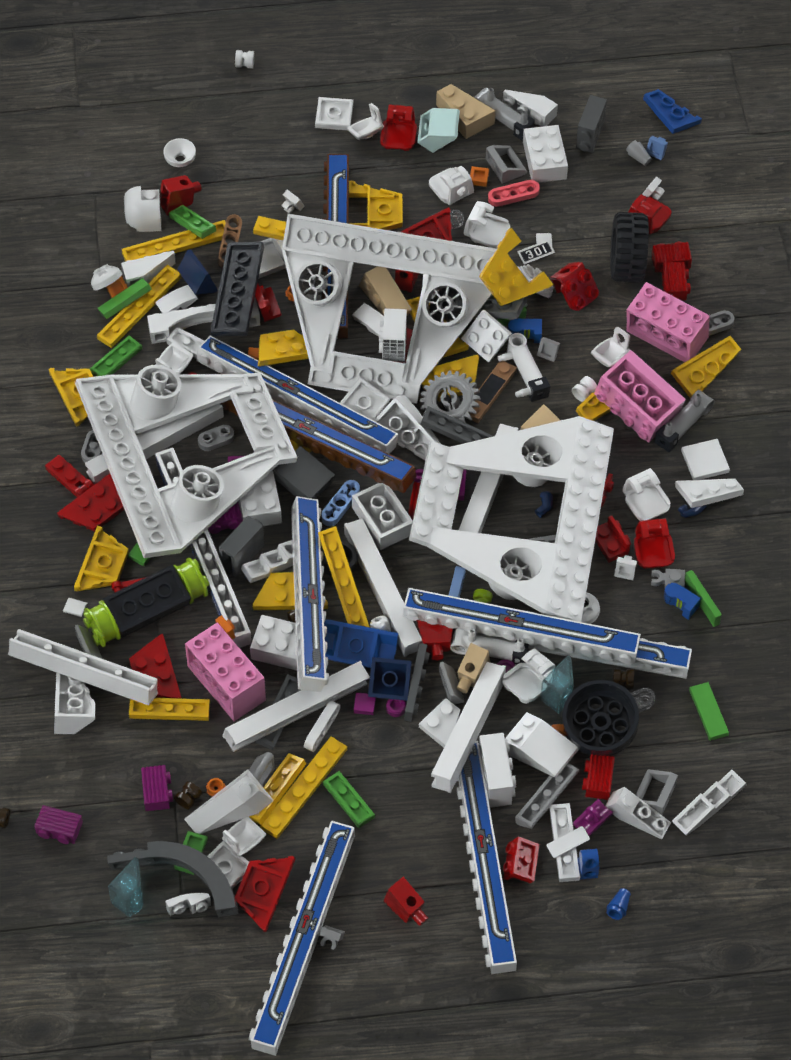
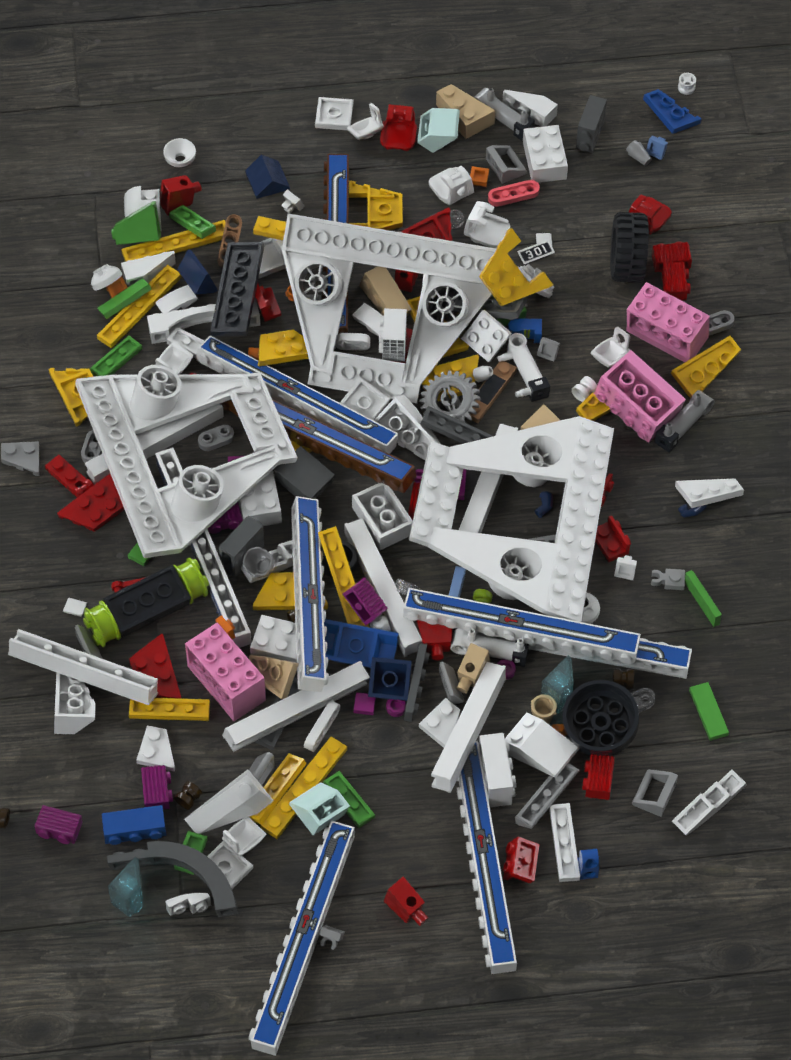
yellow wing [74,525,129,591] -> none
orange plate [206,778,226,797] -> none
white wheel [235,50,254,69] -> none
red wing [235,856,295,932] -> none
light blue beam [321,480,360,526] -> none
white piece [502,648,555,704] -> none
white sticker [546,826,590,858] -> none
red piece [550,262,599,311] -> none
magenta hips [573,799,613,836] -> none
white slope [605,787,671,839] -> none
blue cone [607,888,631,920] -> none
white piece [623,468,670,521] -> none
red piece [634,518,675,568] -> none
white tile [642,176,665,200] -> none
blue leg [664,583,701,620] -> none
white tile [681,439,730,480] -> none
none -> light grey wing [1,441,40,476]
none -> blue brick [101,805,166,845]
none -> bright green slope [112,201,161,245]
none -> white wing [136,725,175,771]
none -> light grey hair [242,547,274,578]
none -> dark blue slope [245,154,290,199]
none -> tan wing [249,655,299,699]
none -> light aqua slope [289,782,350,835]
none -> white beam [335,333,371,351]
none -> magenta brick [343,577,388,626]
none -> clear plate [395,578,422,595]
none -> white hose [473,366,493,382]
none -> tan piece [531,695,557,724]
none -> white wheel [678,73,696,95]

